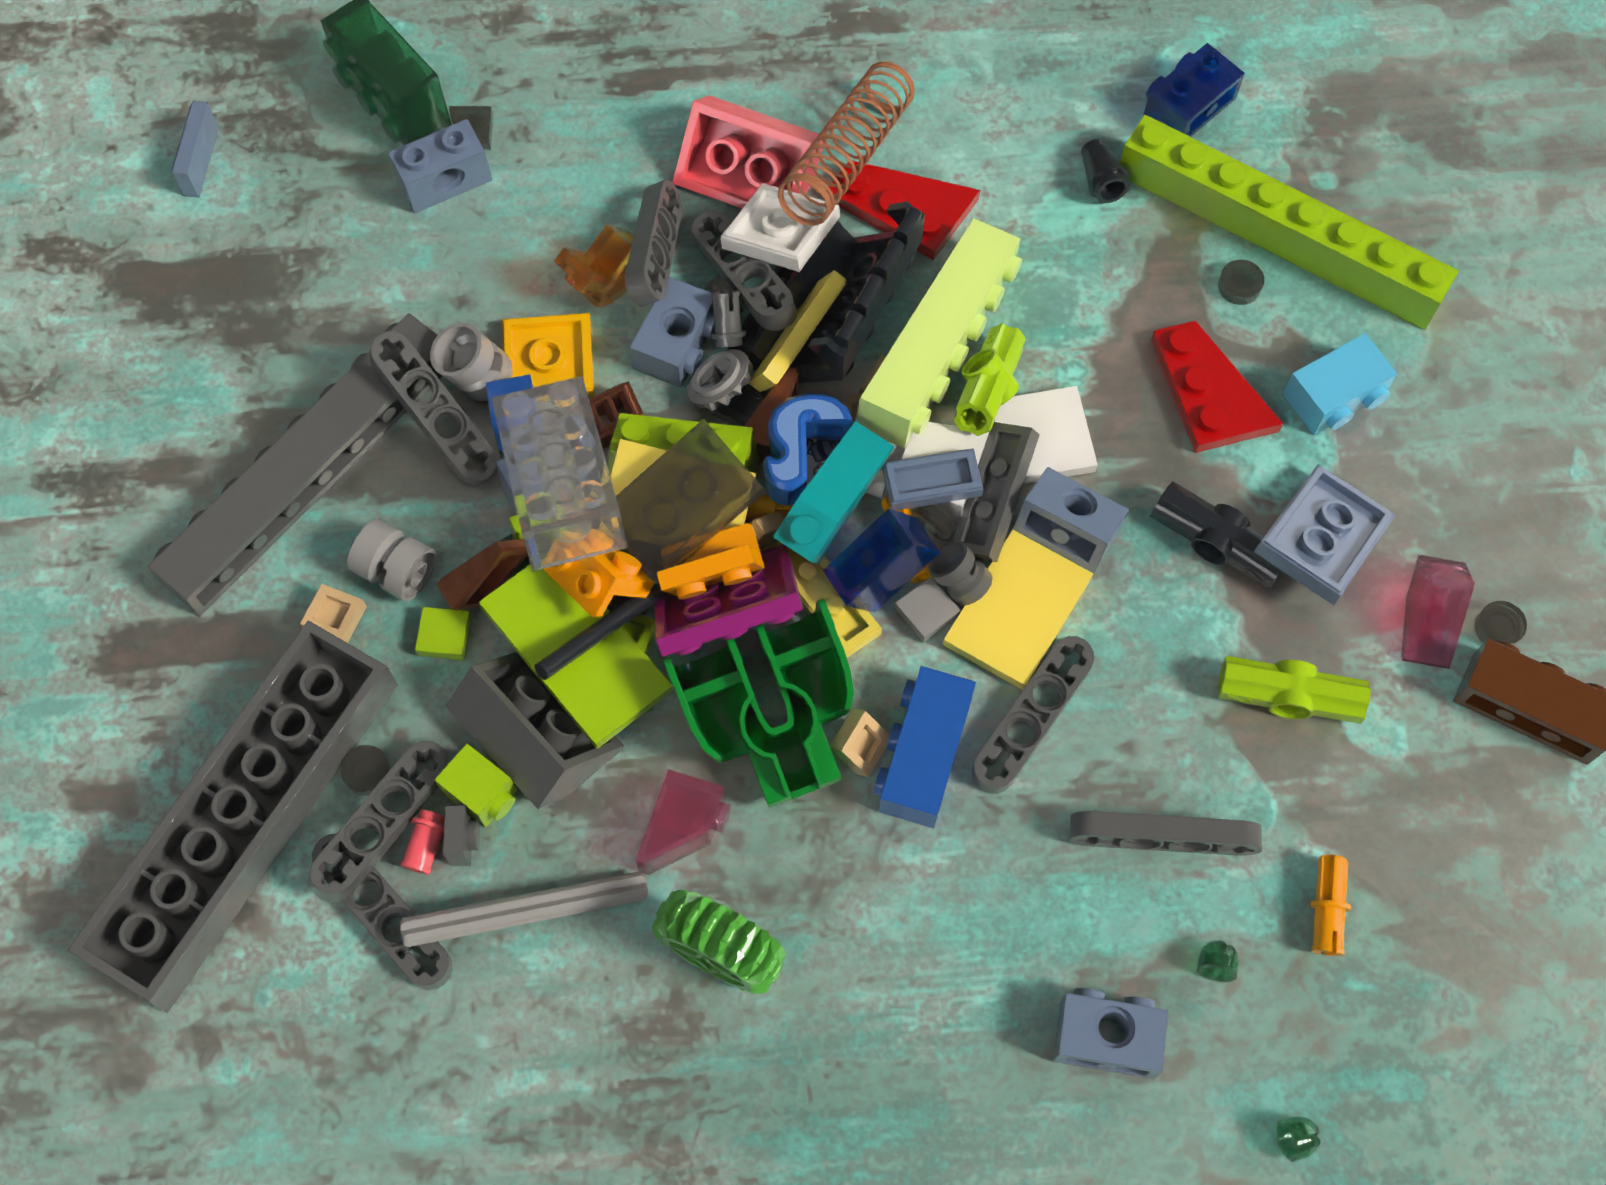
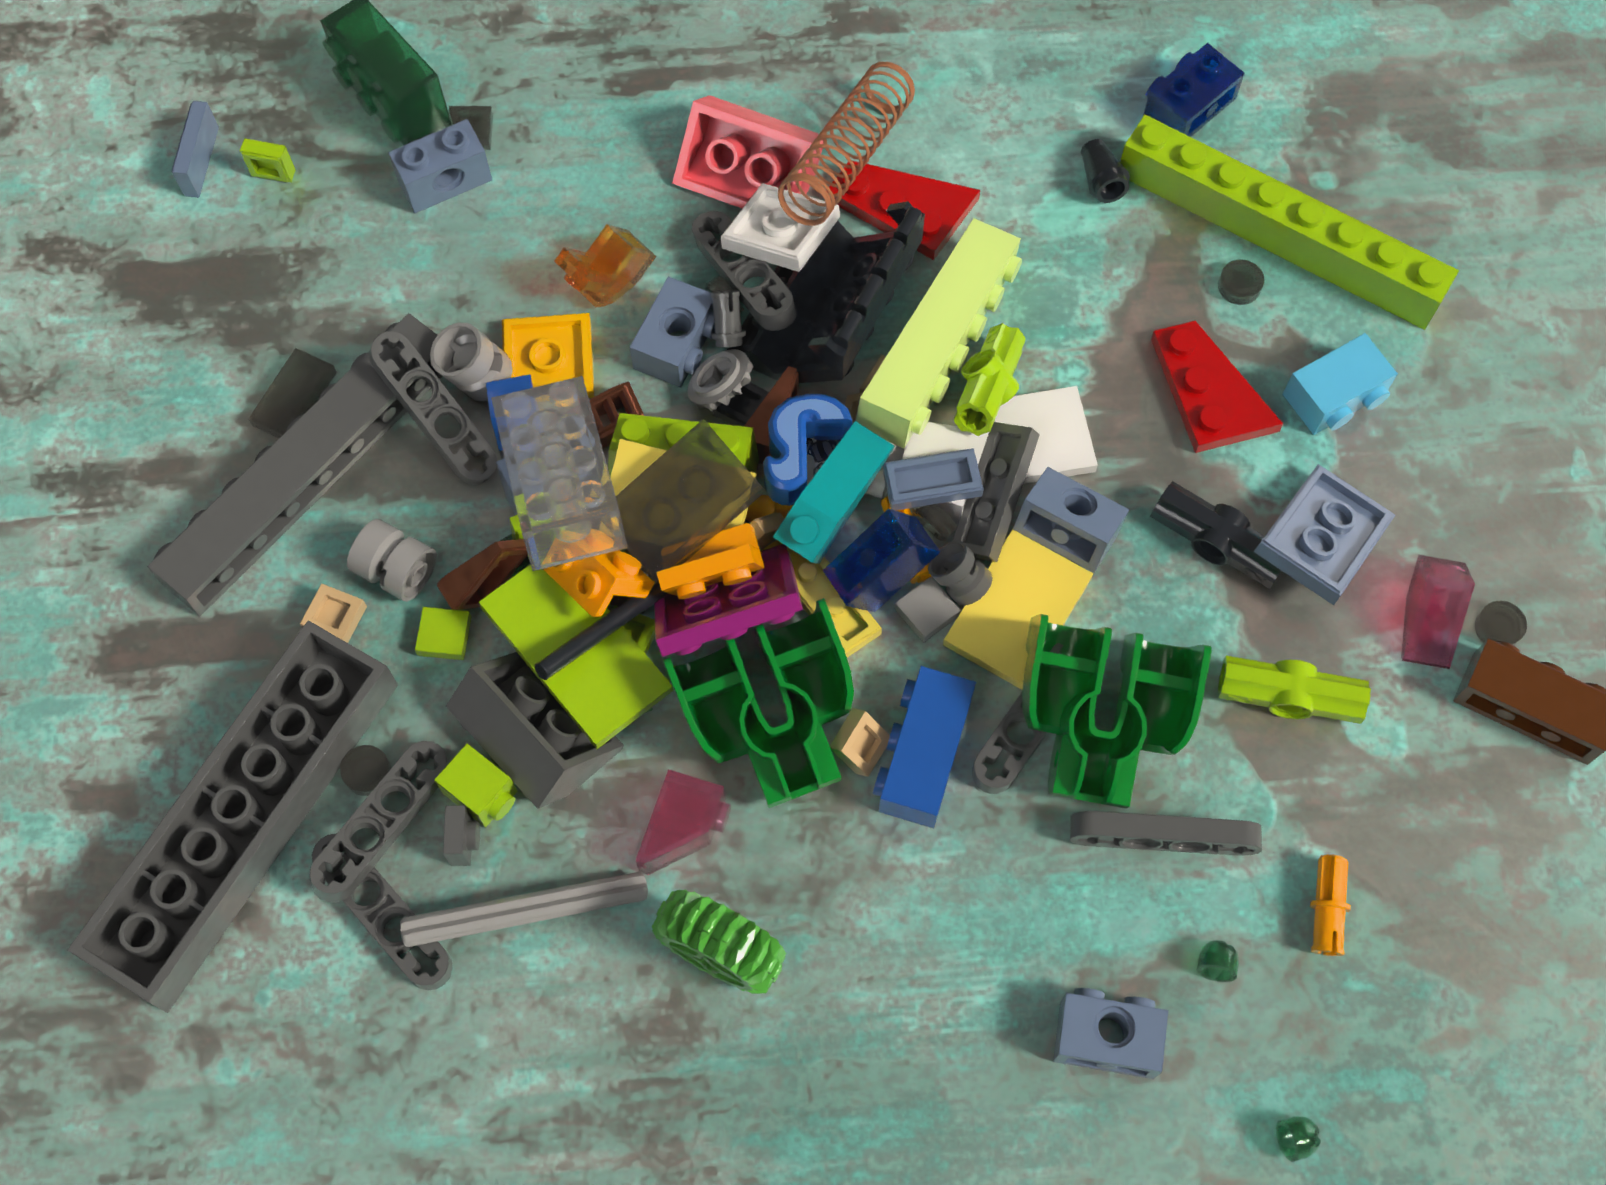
coral pin [400,809,445,875] -> none
dark grey beam [625,179,682,307] -> none
light yellow tile [749,270,846,392] -> none
none -> lime tile [240,138,296,182]
none -> clear smoke tile [249,348,337,438]
none -> green piece [1022,614,1212,809]

